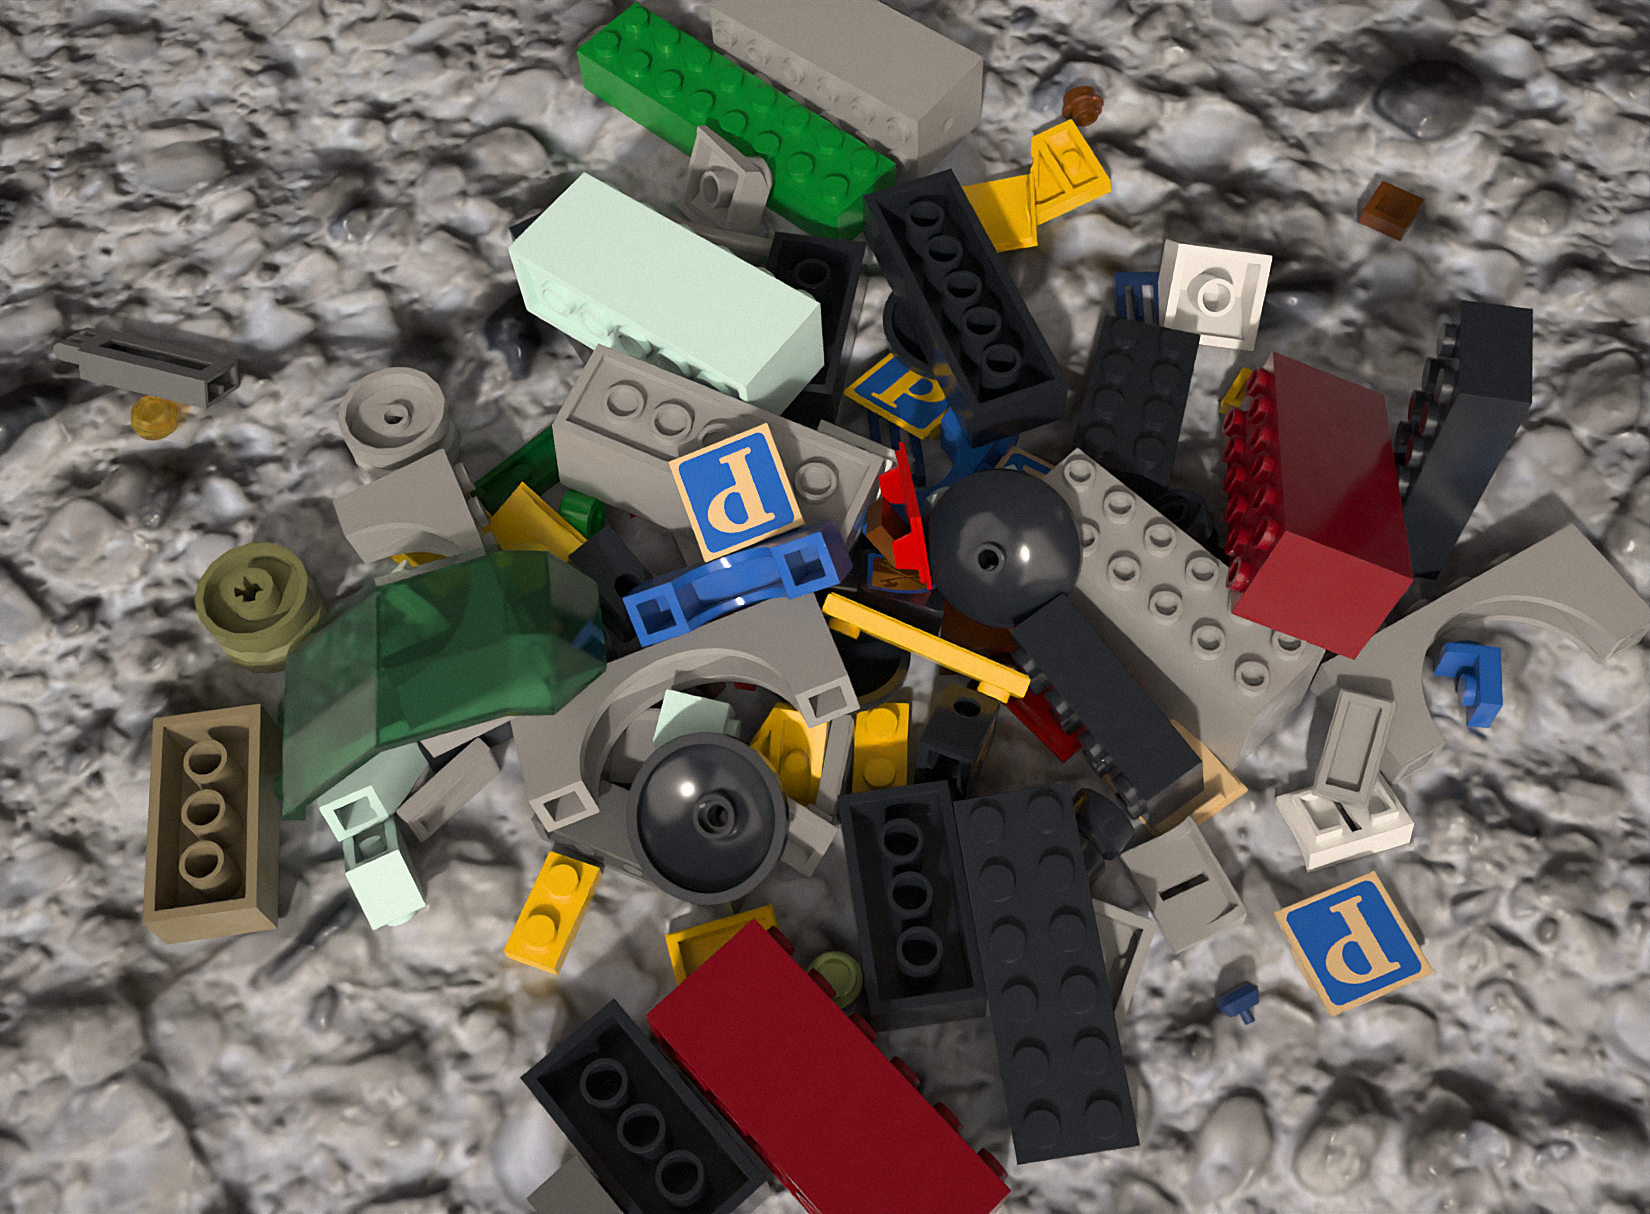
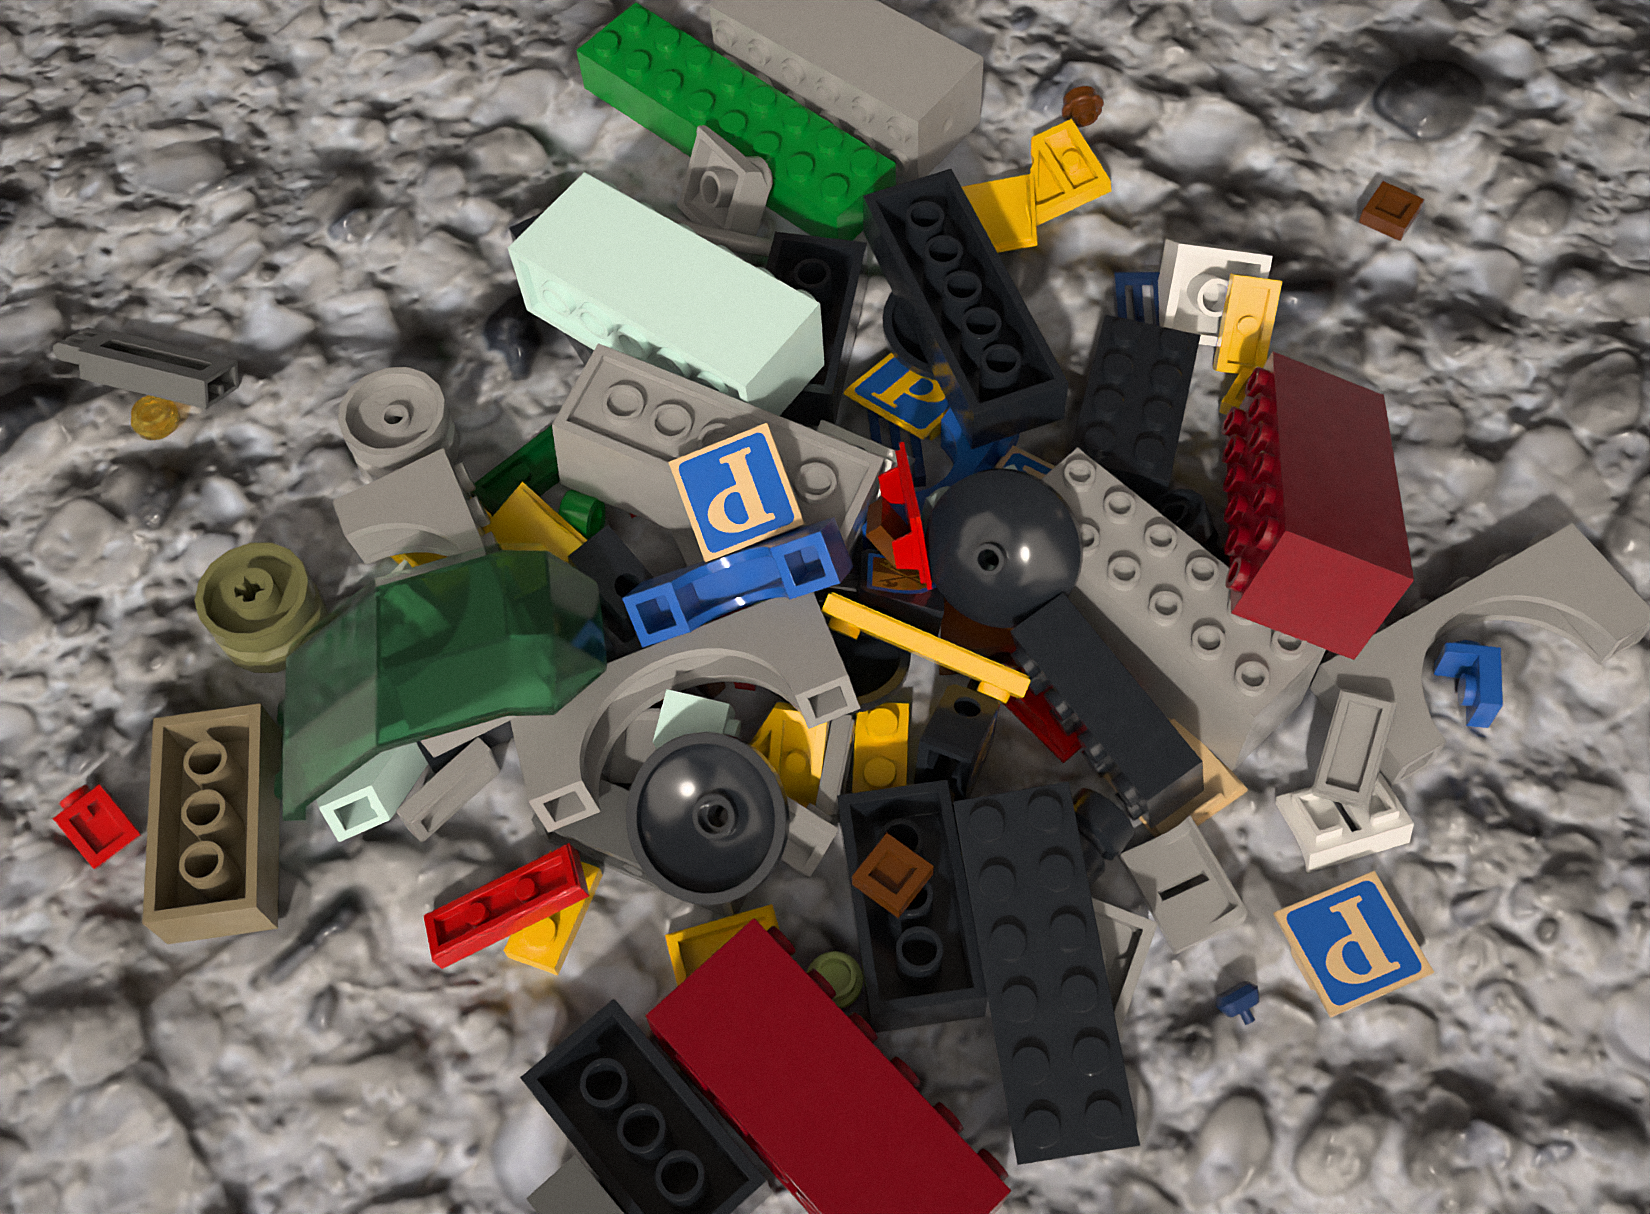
light aqua slope [343,815,426,930] -> none
black brick [1393,300,1533,580] -> none
none -> red bracket [52,784,143,870]
none -> red tile [423,843,590,969]
none -> reddish brown plate [852,833,934,918]
none -> yellow plate [1213,273,1282,374]

